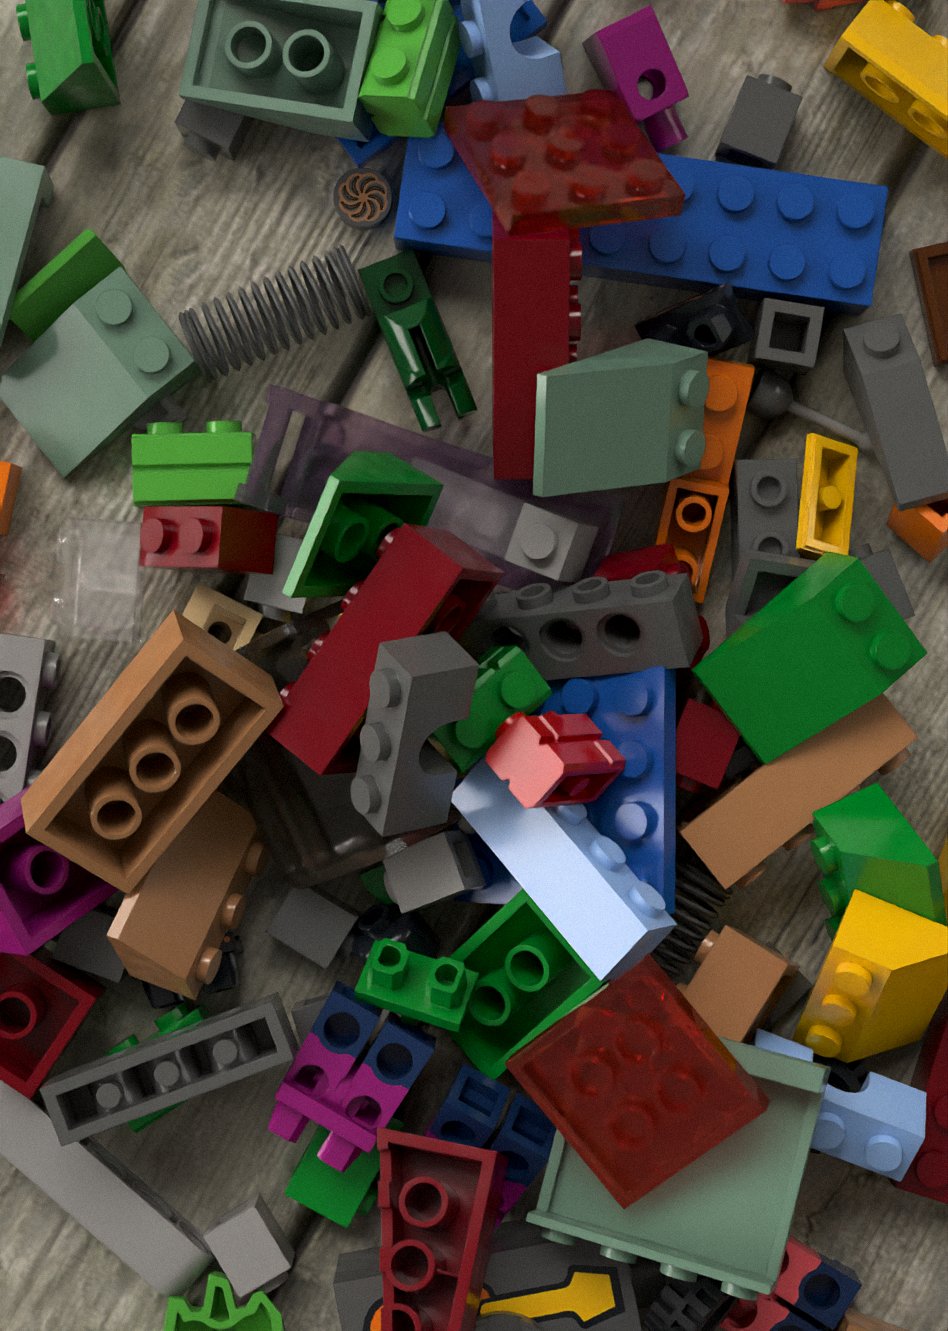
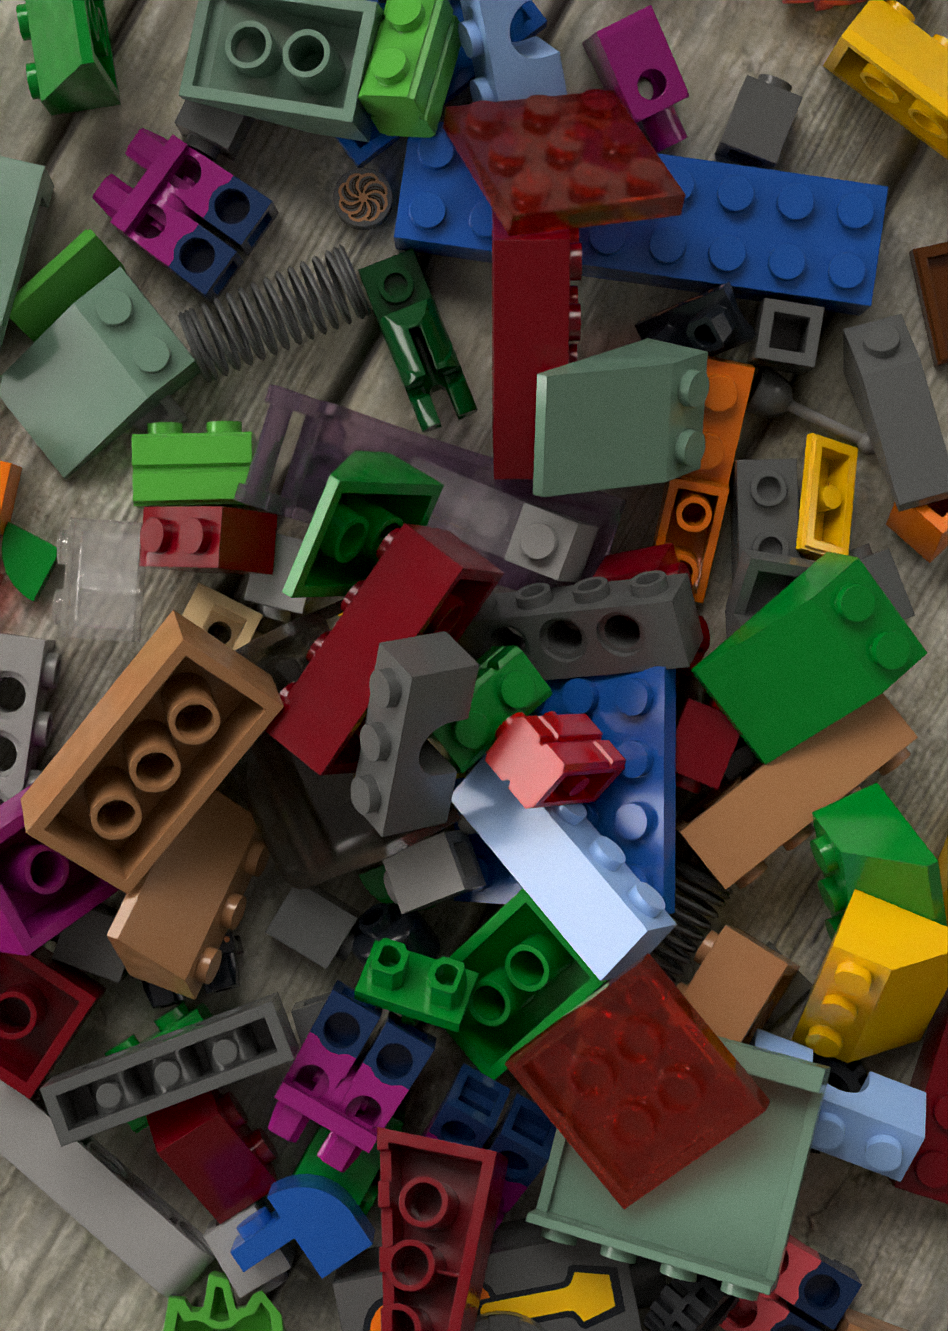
none -> green tile [1,522,64,602]
none -> hips [92,128,279,305]
none -> dark red brick [146,1089,278,1224]
none -> blue brick [230,1174,375,1279]

